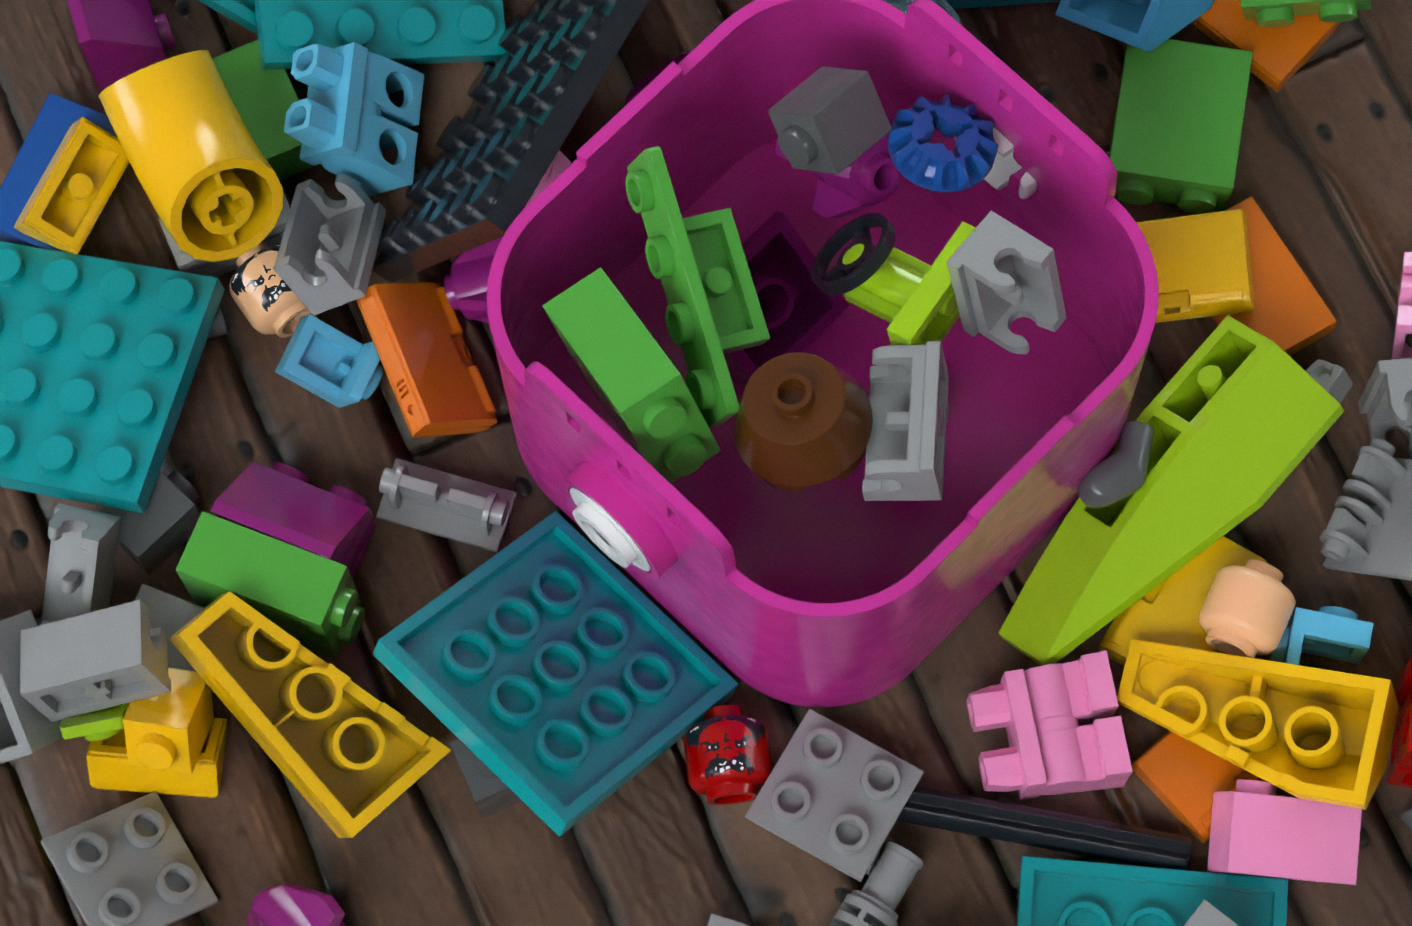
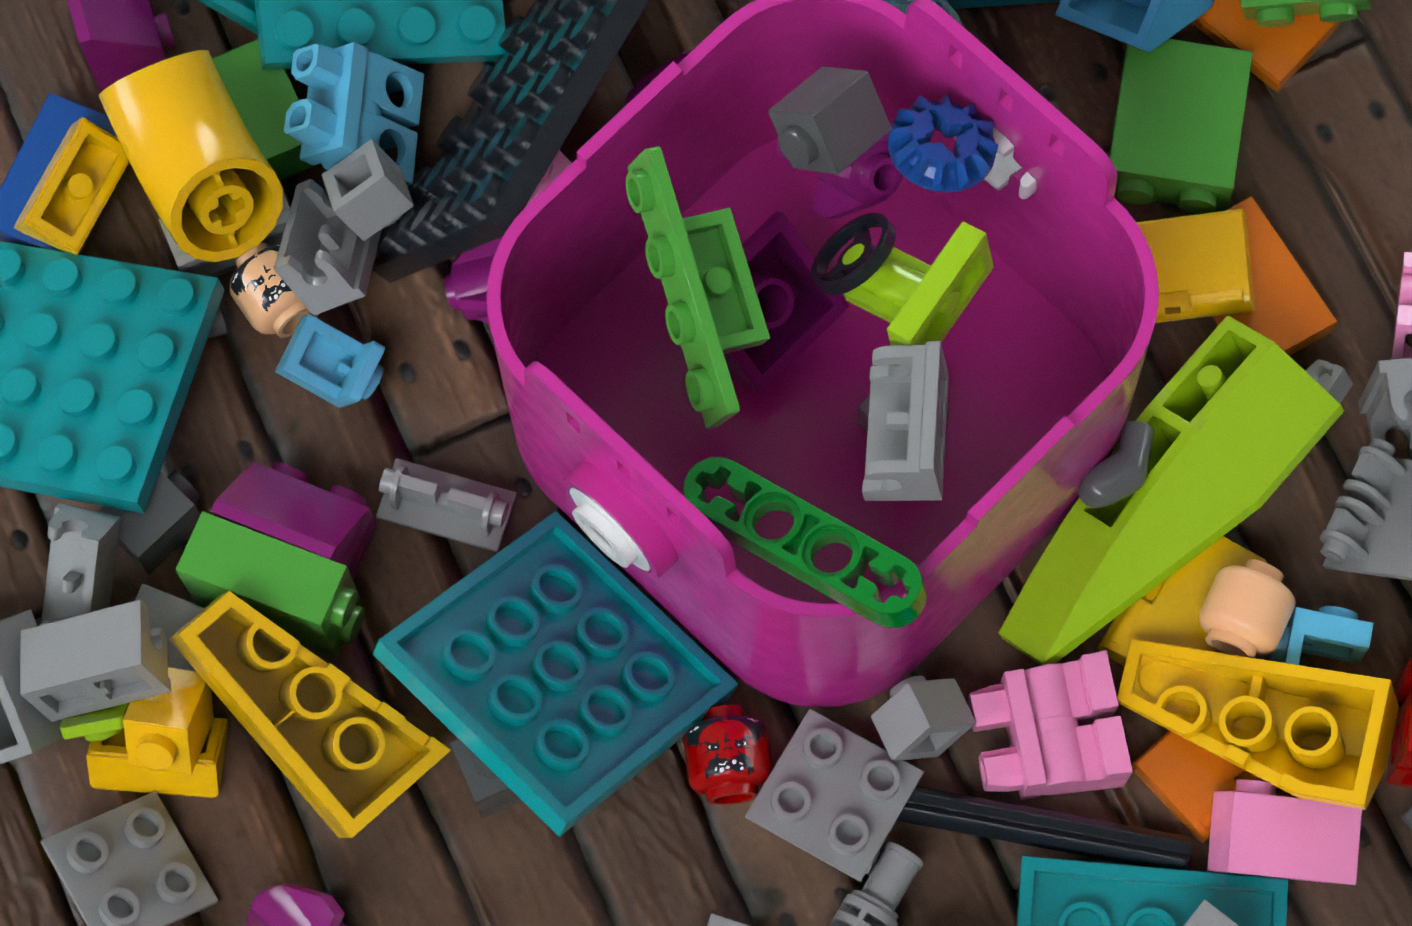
orange piece [356,283,497,438] -> none
bright green brick [542,267,721,484] -> none
reddish brown cone [733,352,873,493] -> none
light grey hinge [947,210,1067,354] -> none
none -> light grey plate [322,139,414,242]
none -> green beam [684,457,926,628]
none -> light grey plate [871,676,976,761]

